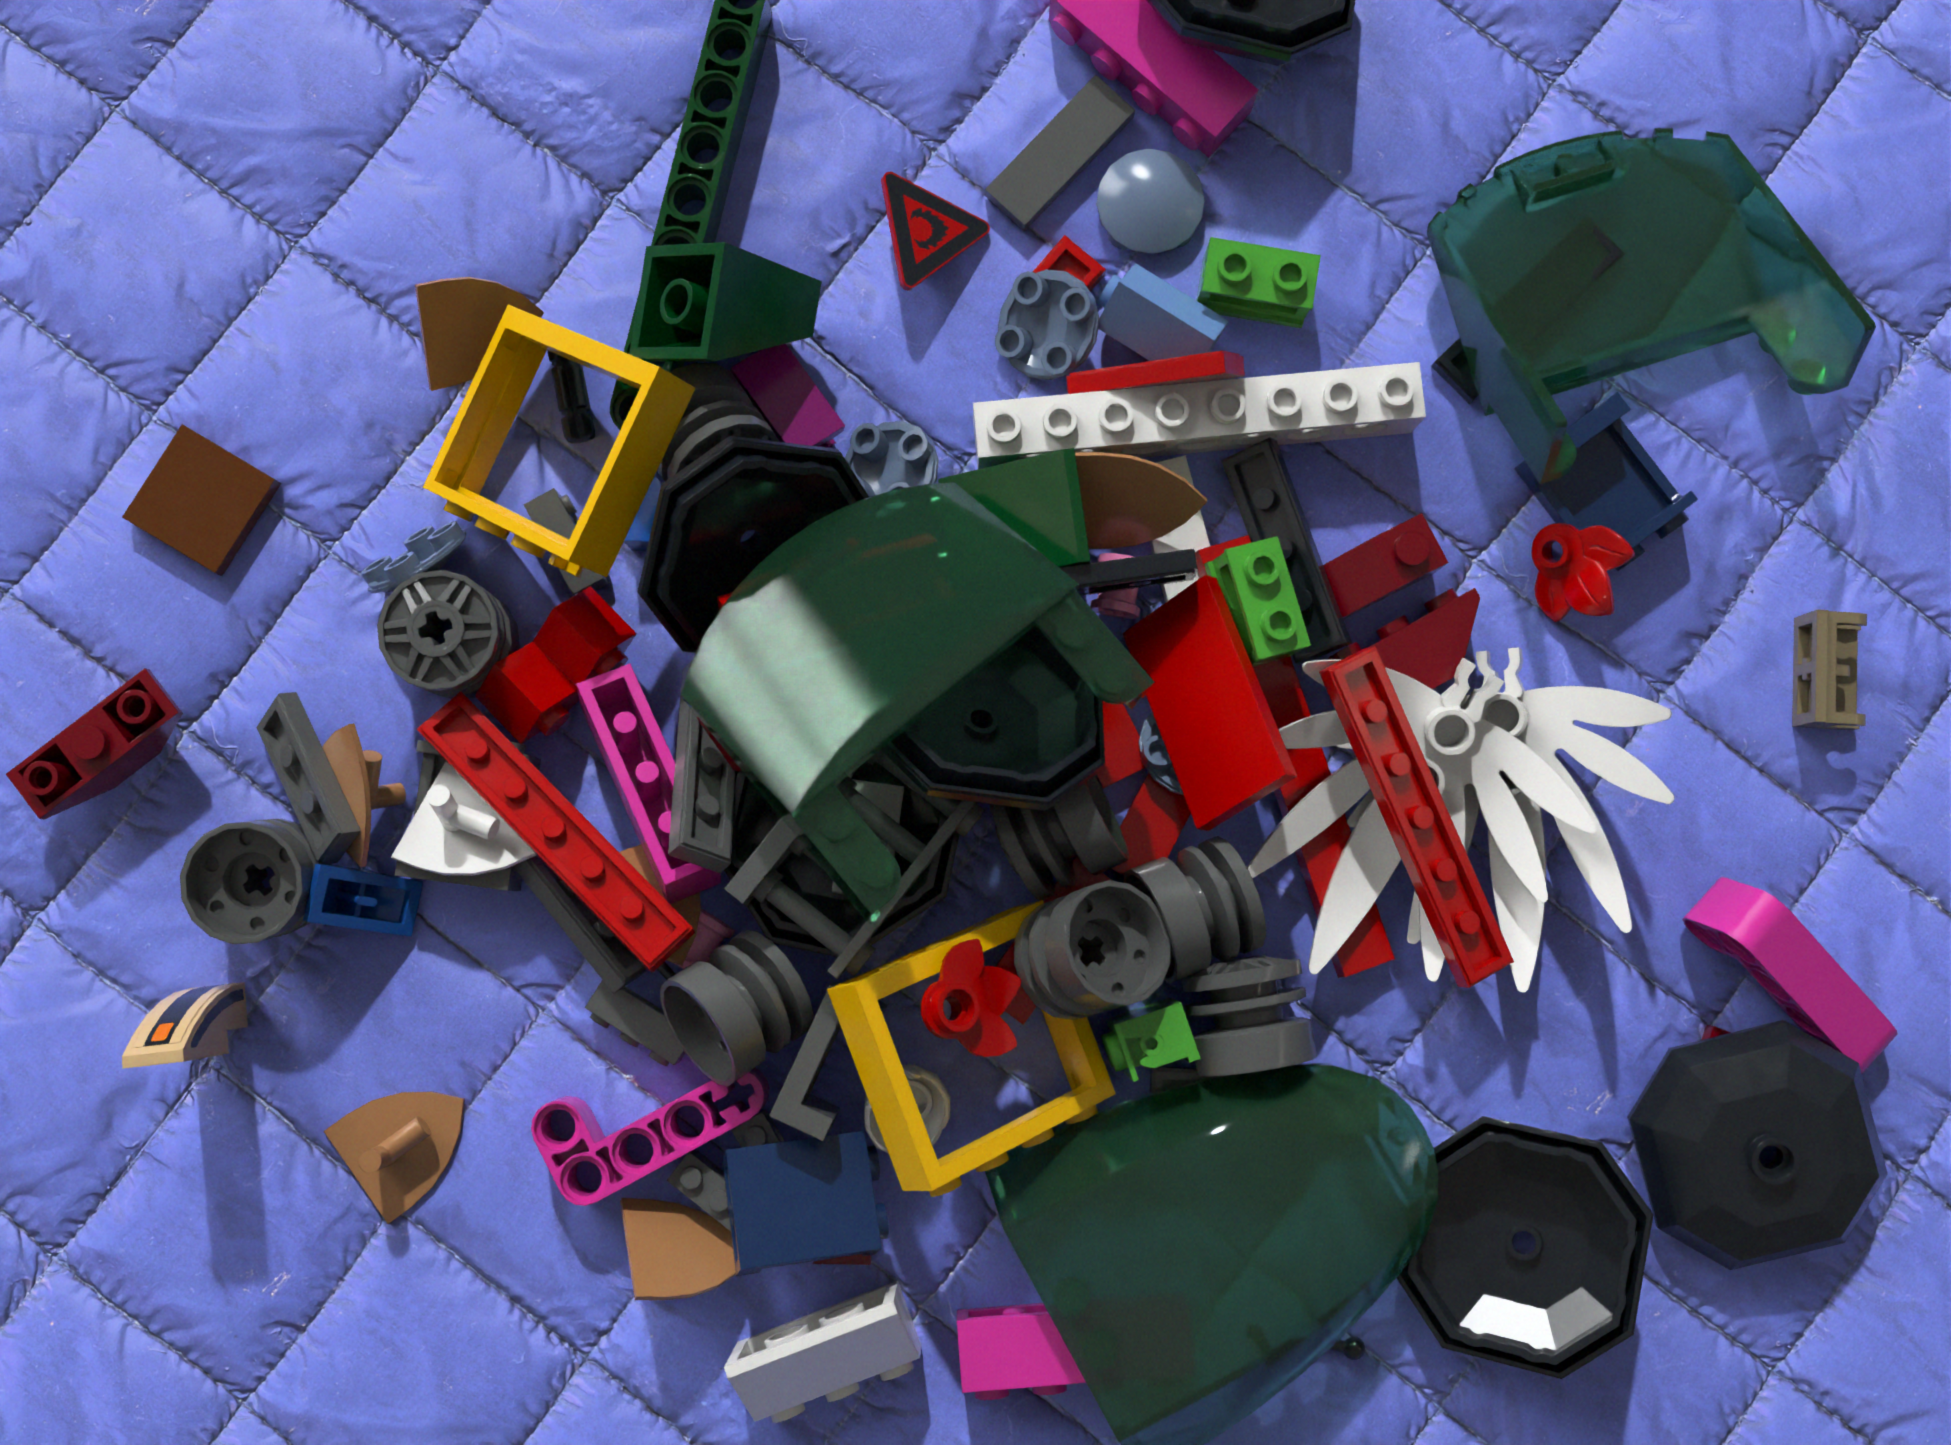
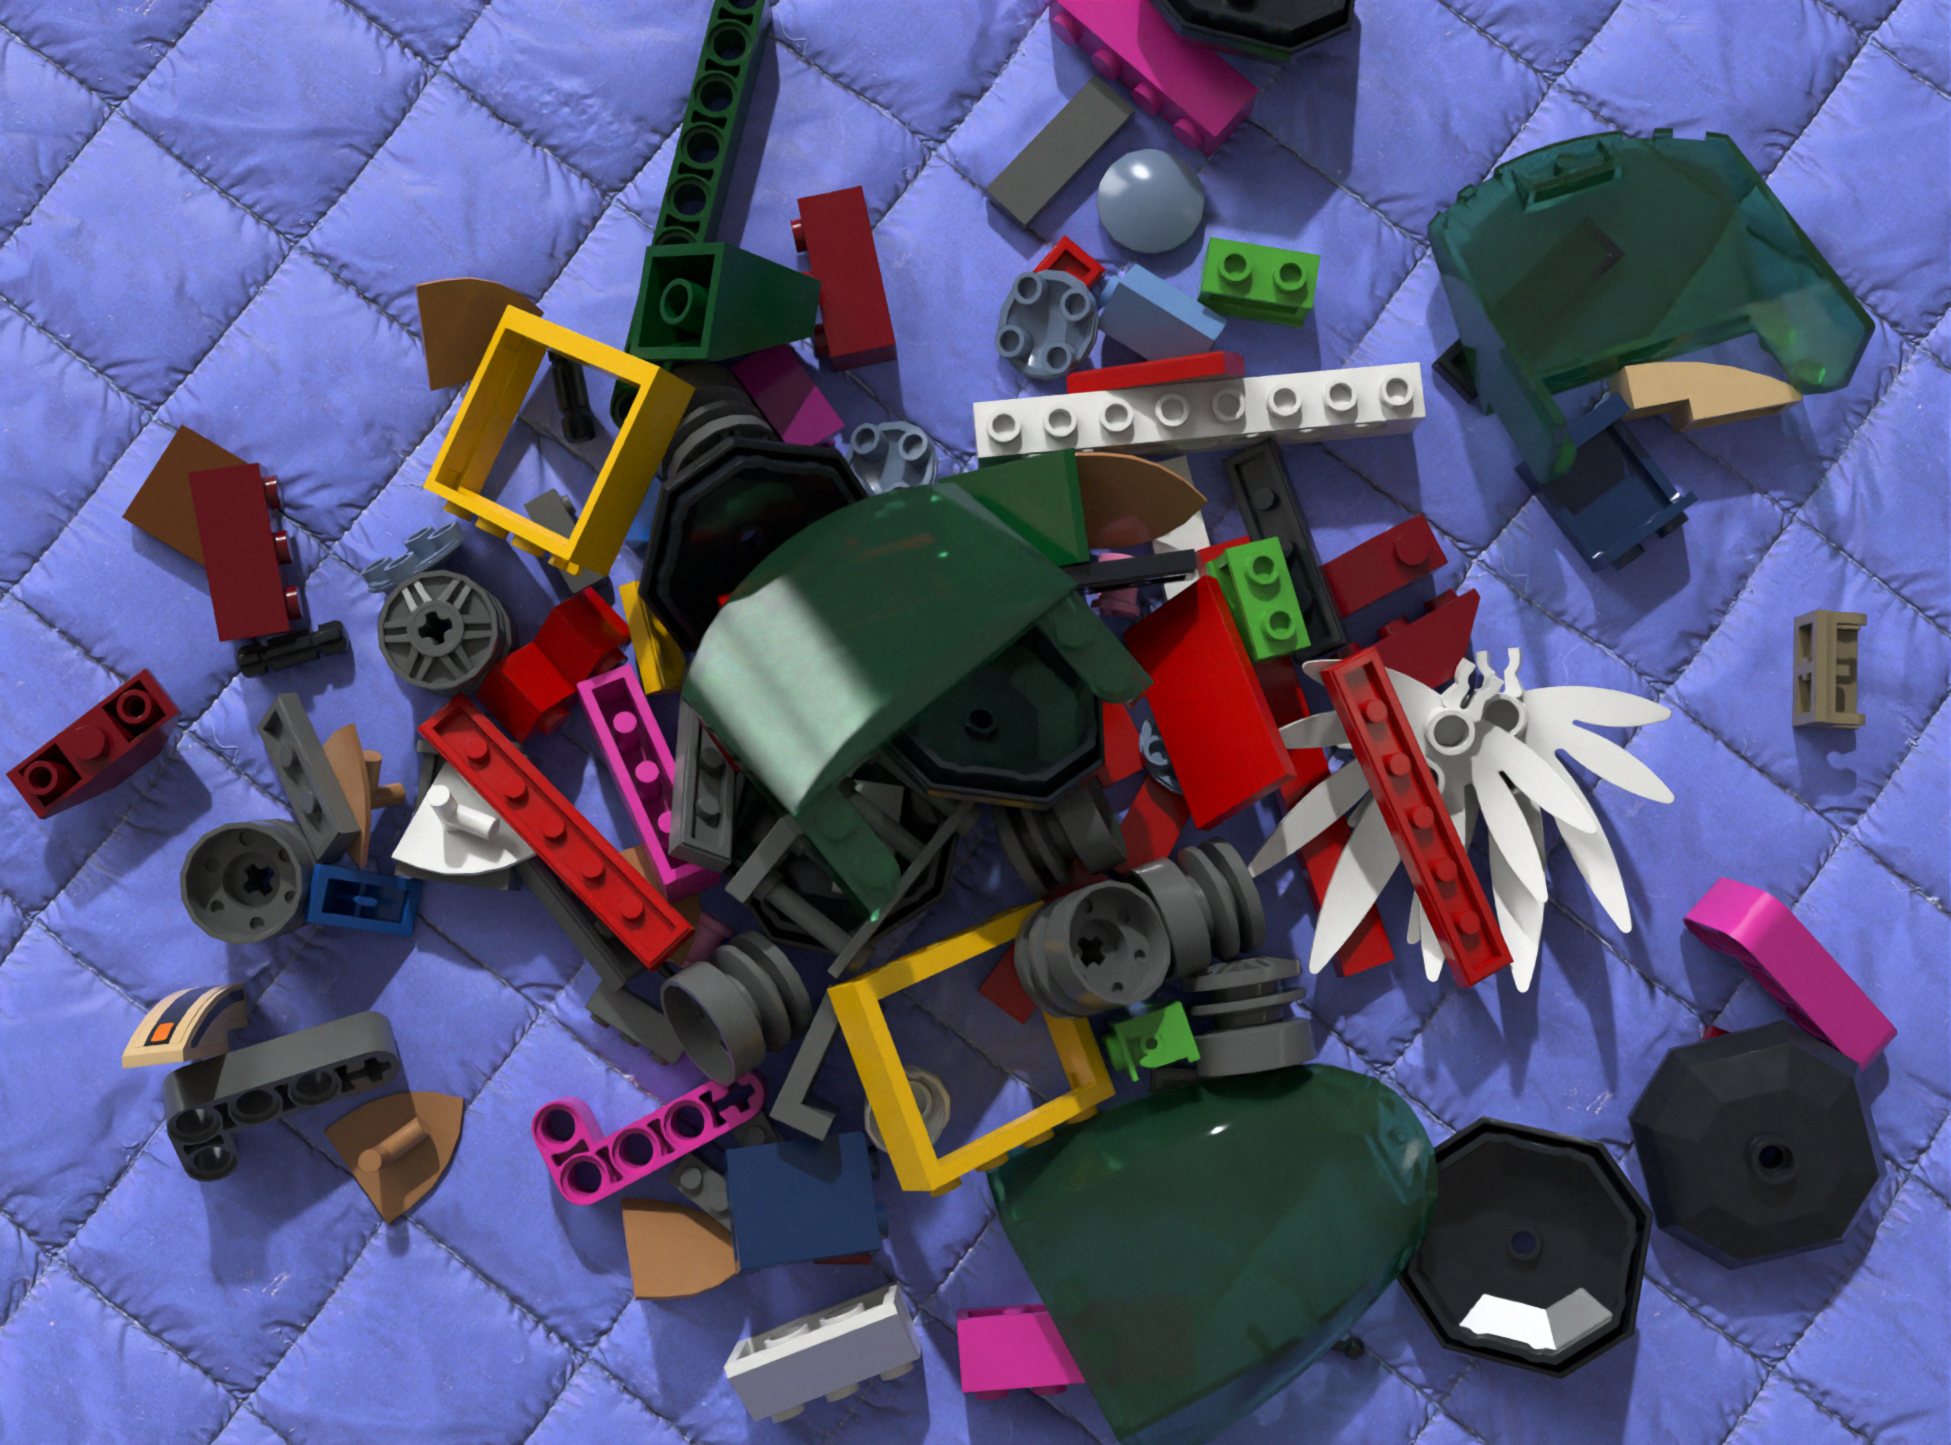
black piece [881,172,990,291] -> none
red plate [921,939,1022,1057] -> none
red plate [1531,523,1635,622] -> none
none -> dark grey beam [162,1011,400,1182]
none -> dark red brick [188,462,304,643]
none -> black axle [236,620,350,679]
none -> yellow tile [619,581,687,695]
none -> dark red brick [790,186,898,373]
none -> tan slope [1608,362,1803,434]

